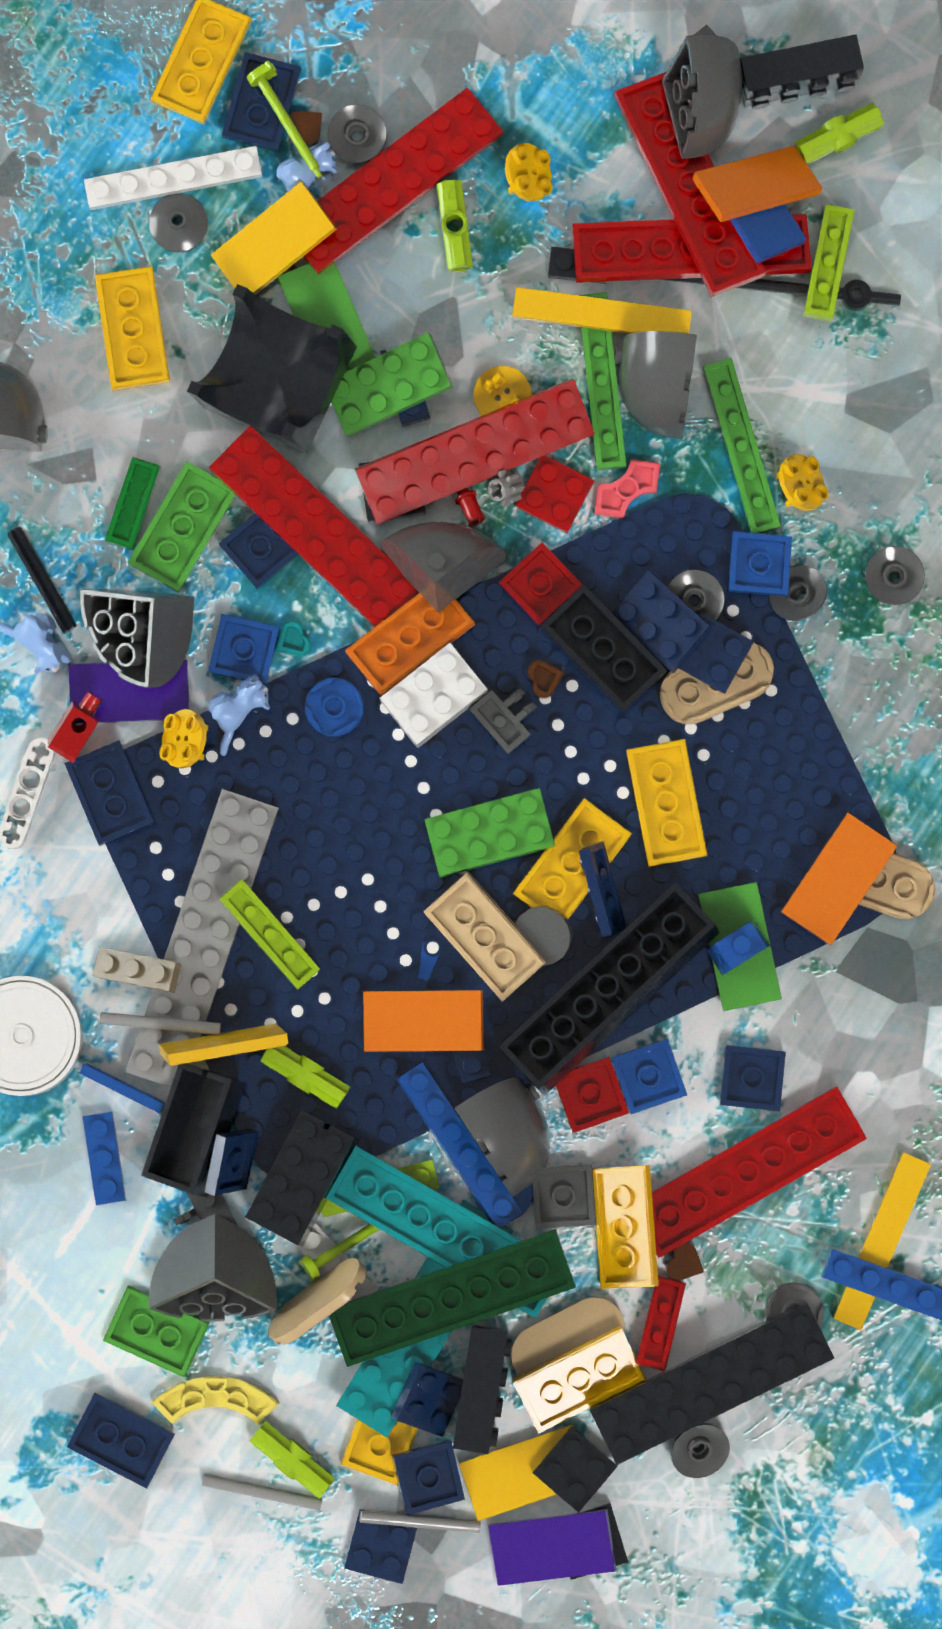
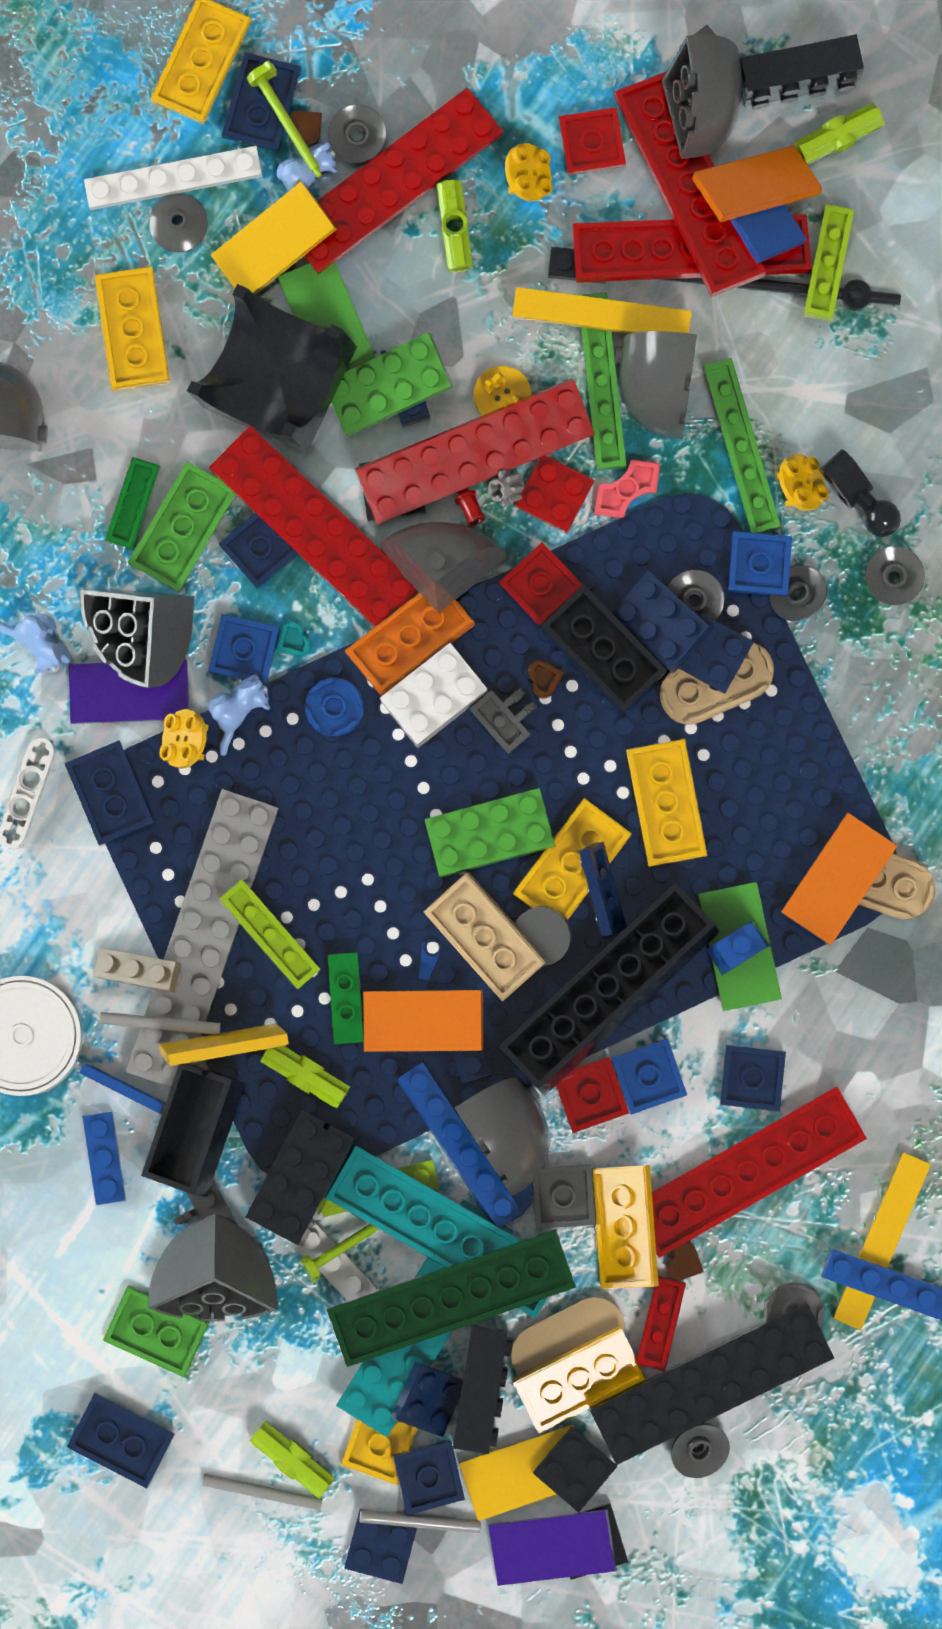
black axle [8,527,76,633] -> none
red torso [48,691,103,763] -> none
light yellow tile [151,1376,279,1425] -> none
dark blue plate [205,1128,258,1196] -> none
tan tile [268,1258,366,1345] -> none
none -> green plate [328,953,364,1045]
none -> red plate [559,107,626,176]
none -> black beam [819,449,901,537]

